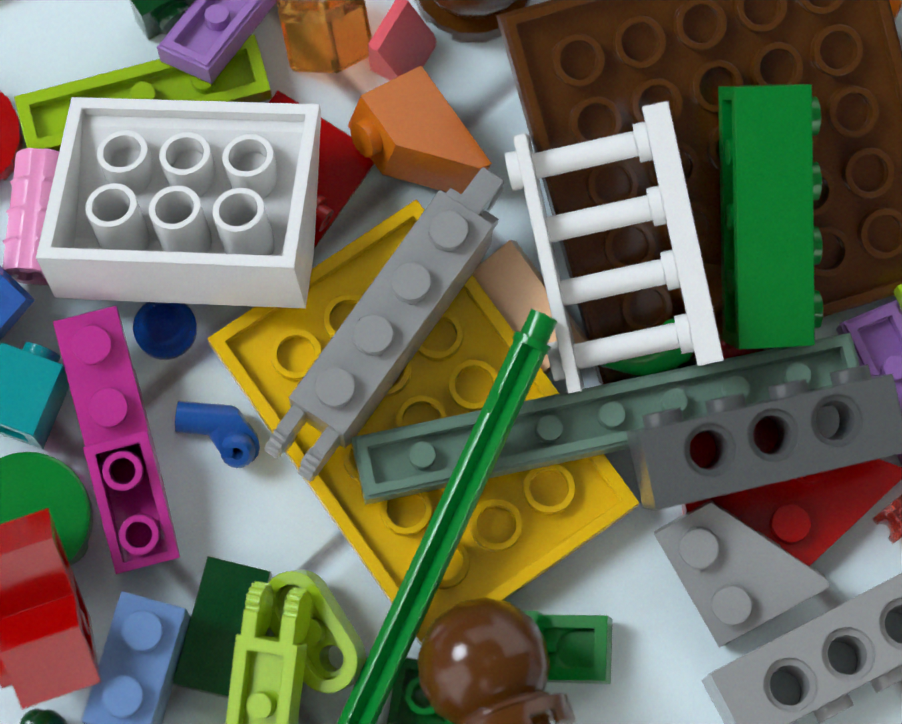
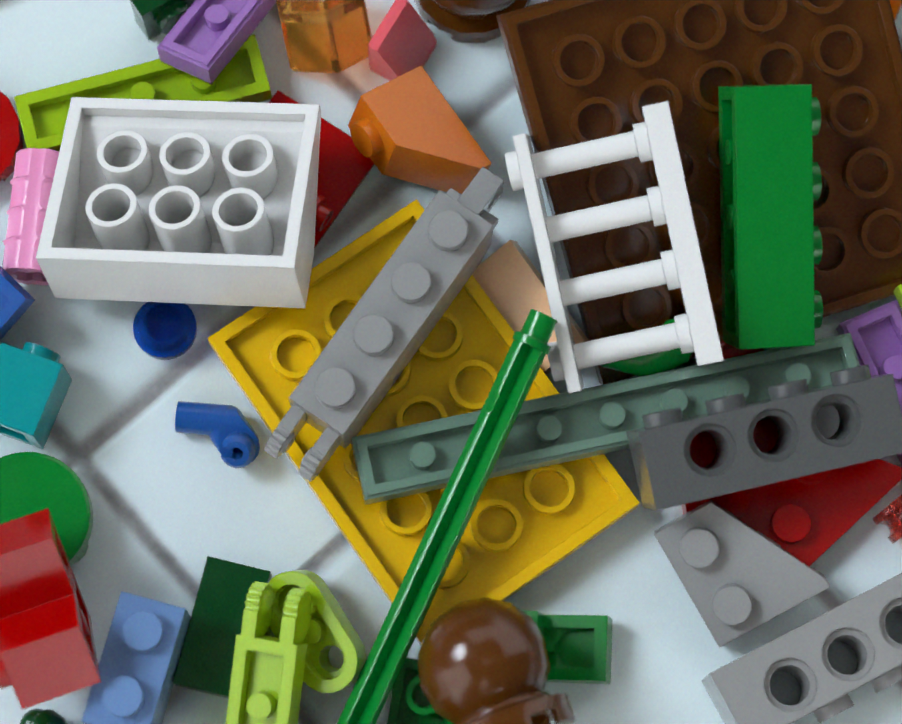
dark pink slope [53,306,180,574] -> none

